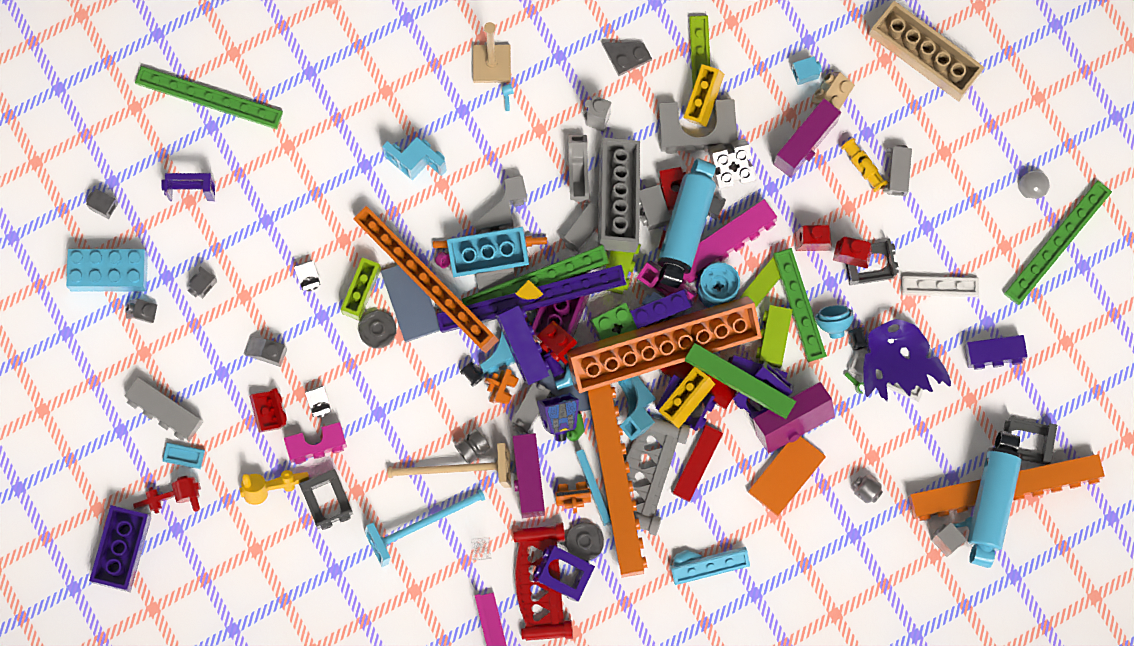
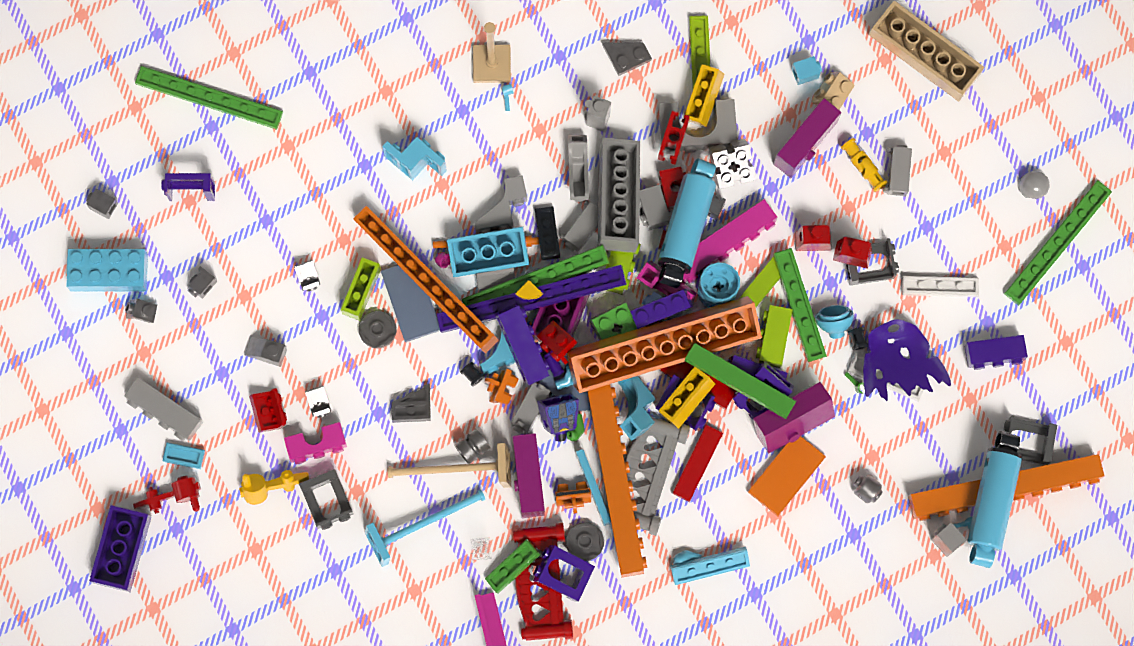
none -> flat silver wing [392,384,431,423]
none -> bright green tile [485,539,541,594]
none -> black tile [535,206,561,260]
none -> red piece [657,111,690,165]

